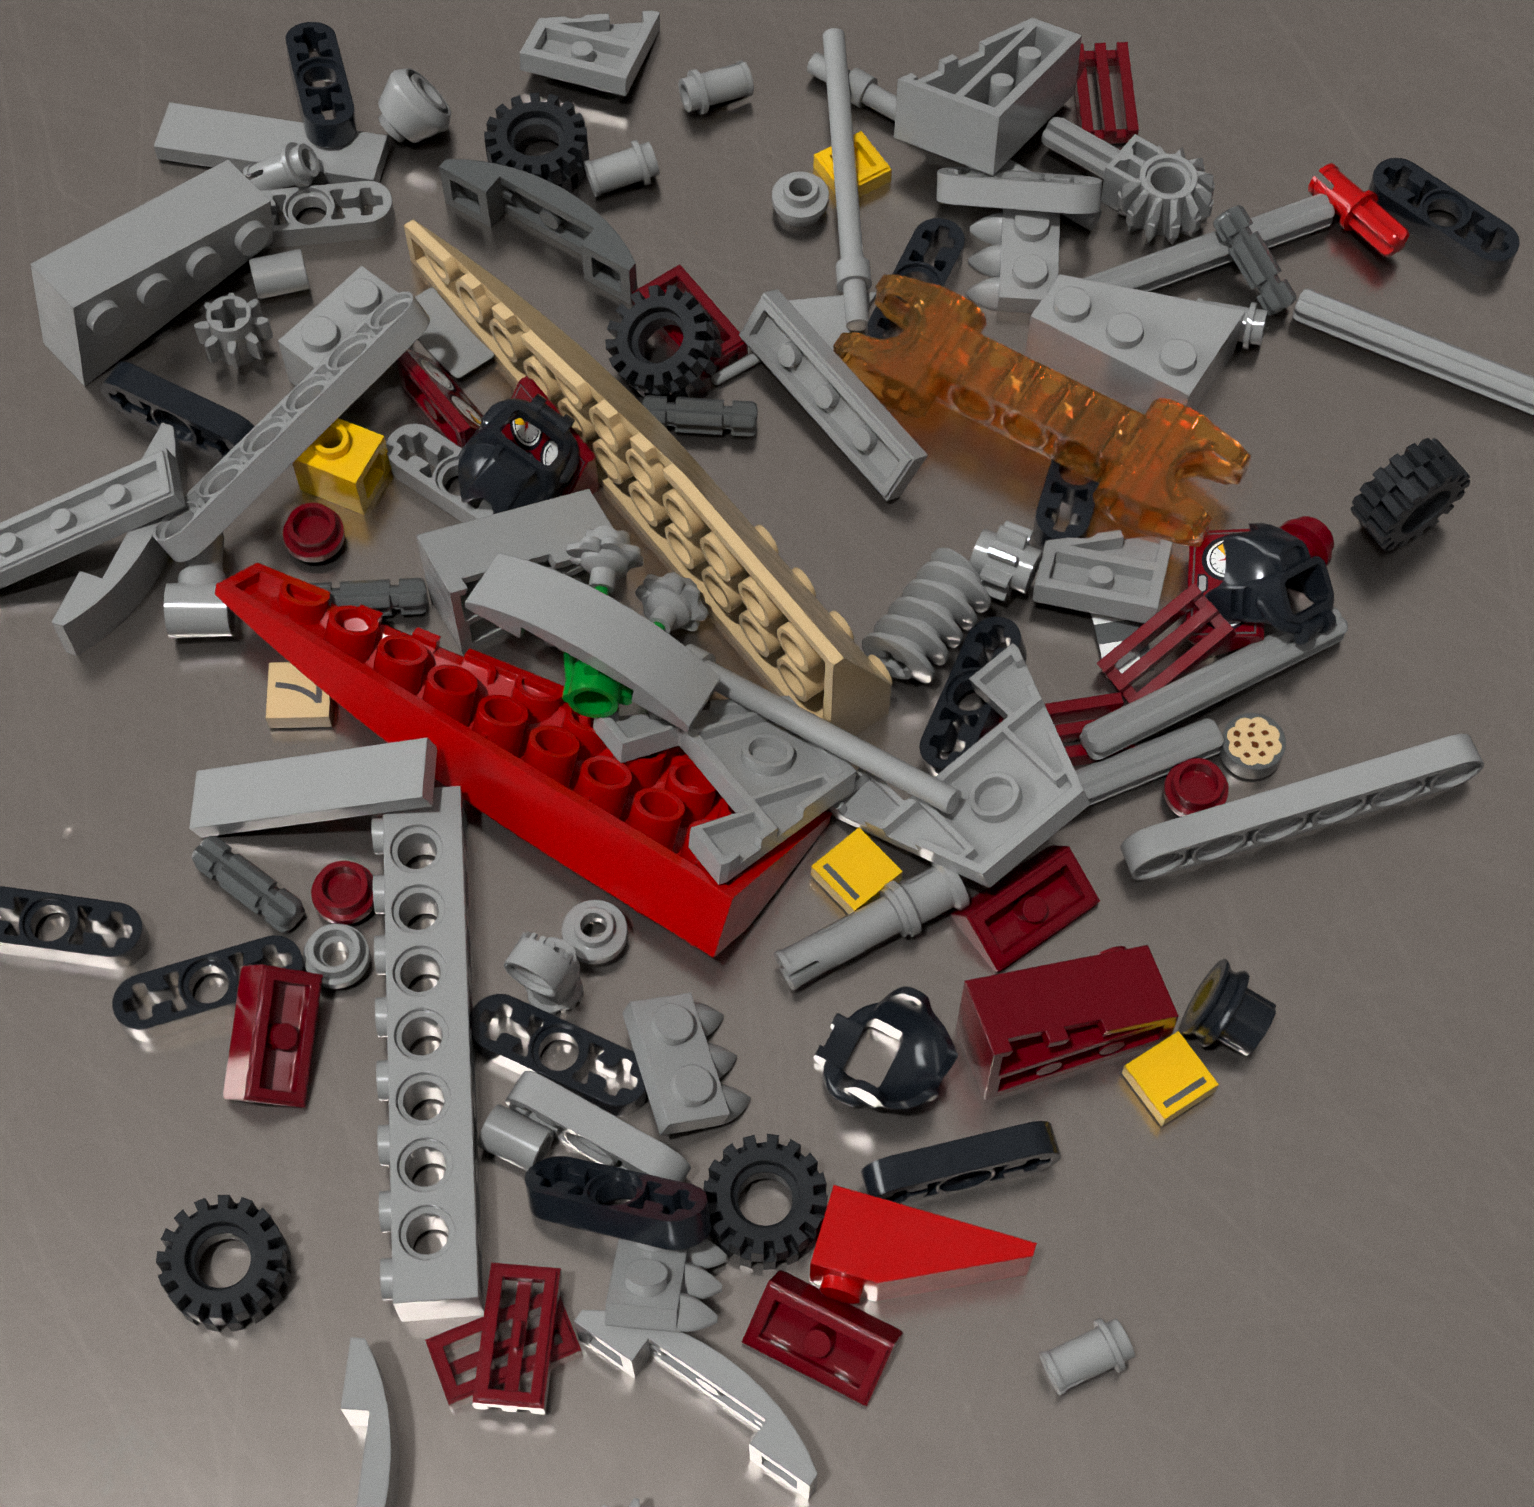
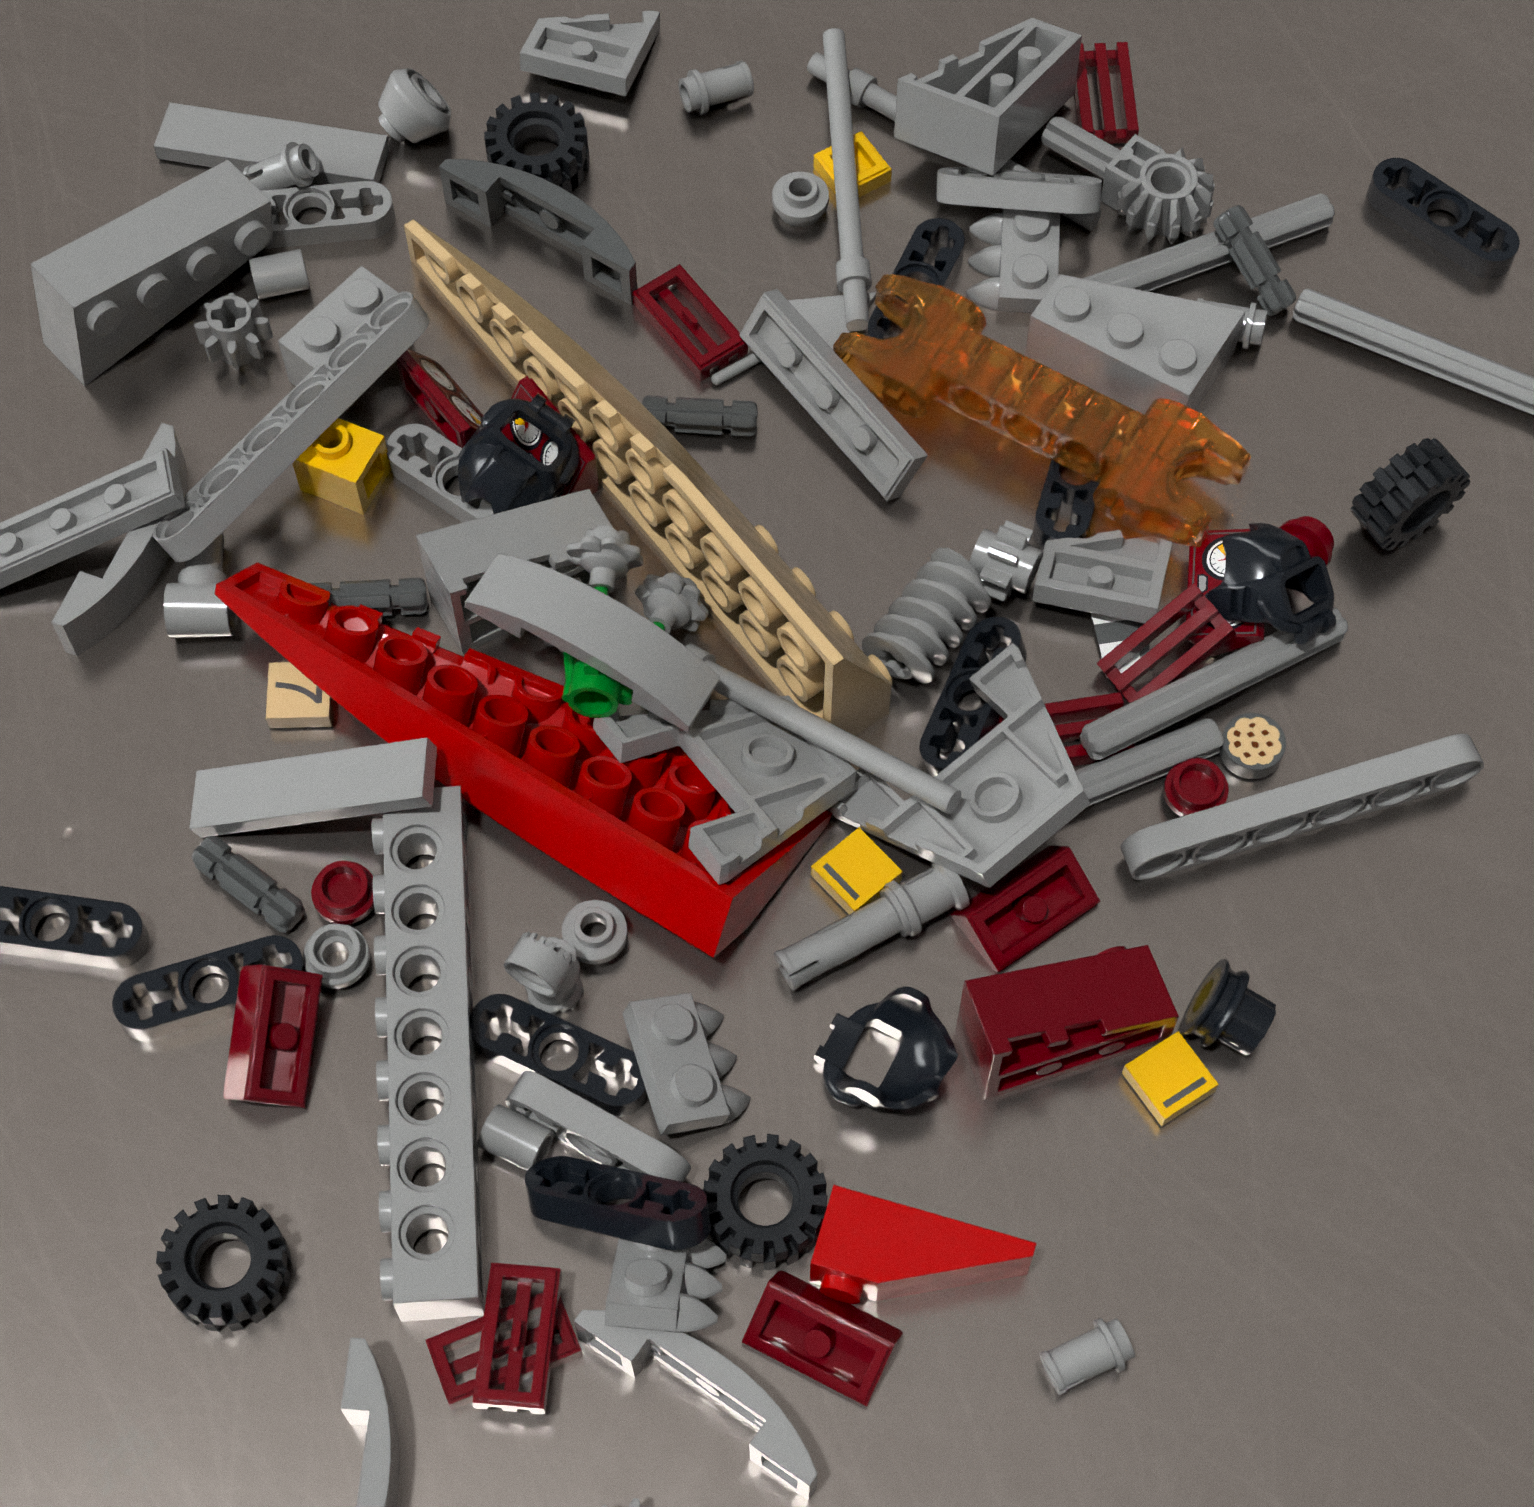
black beam [101,362,255,460] -> none
dark red plate [283,502,345,562] -> none
black beam [285,22,357,148] -> none
light grey sticker [415,288,494,378] -> none
light grey pin [584,140,660,198] -> none
black tyre [605,285,722,402] -> none
black beam [861,1121,1061,1205] -> none
red axle [1308,163,1410,258] -> none

